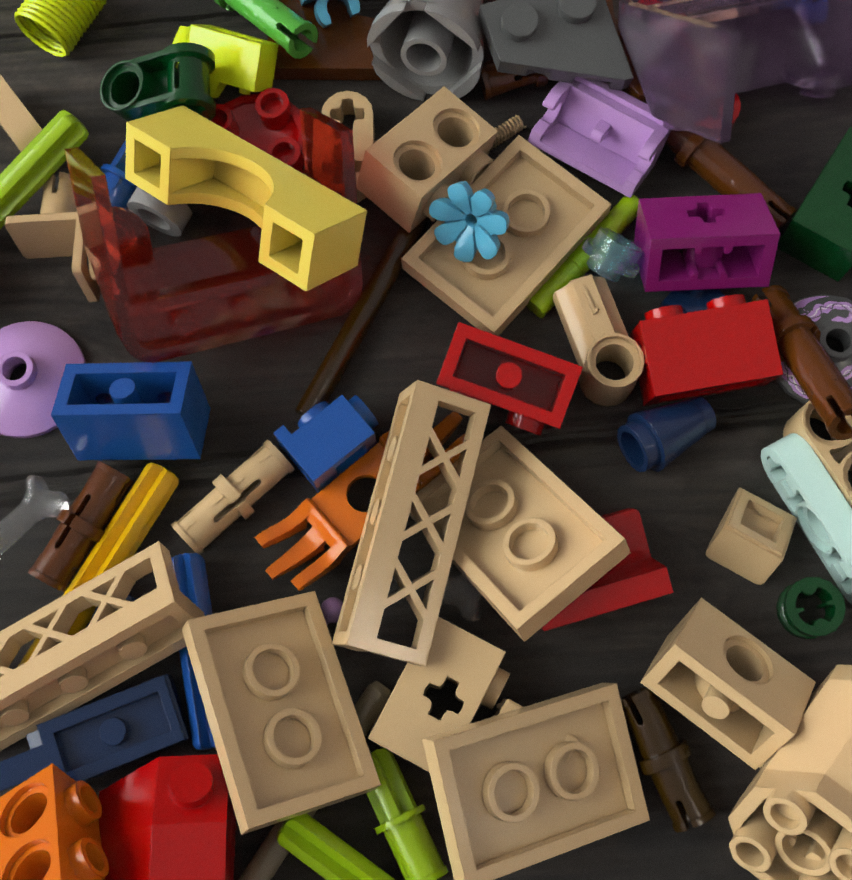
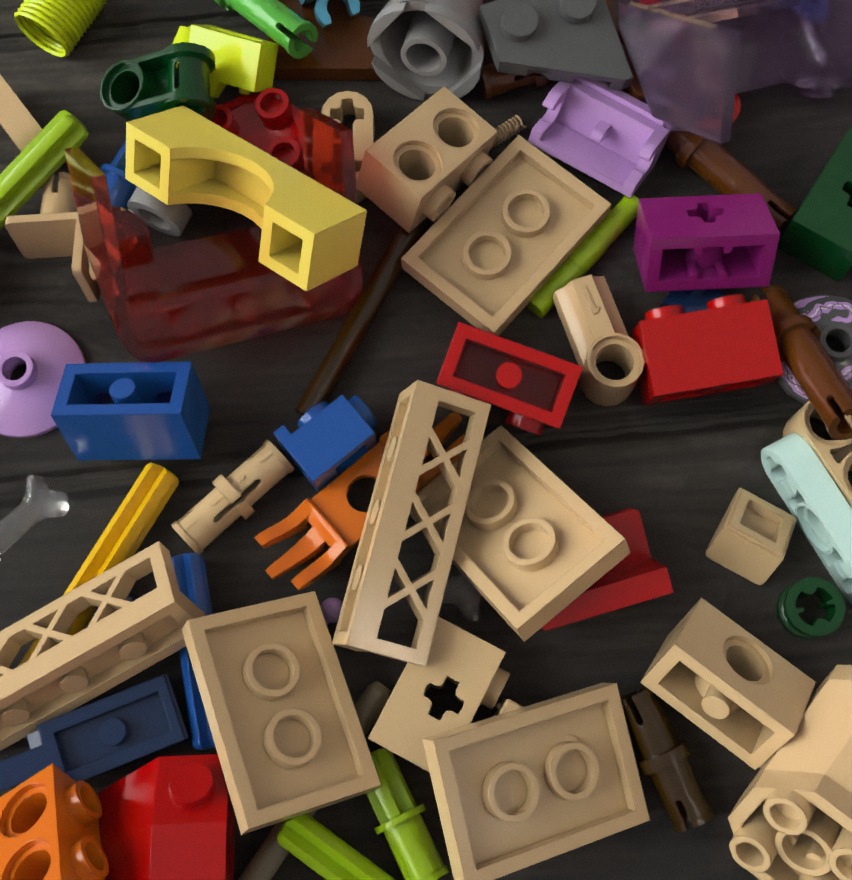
reddish brown pin [27,461,134,593] -> none
medium azure plant [429,181,510,262] -> none
clear light blue plate [582,227,643,282] -> none
dark blue cone [617,396,717,472] -> none

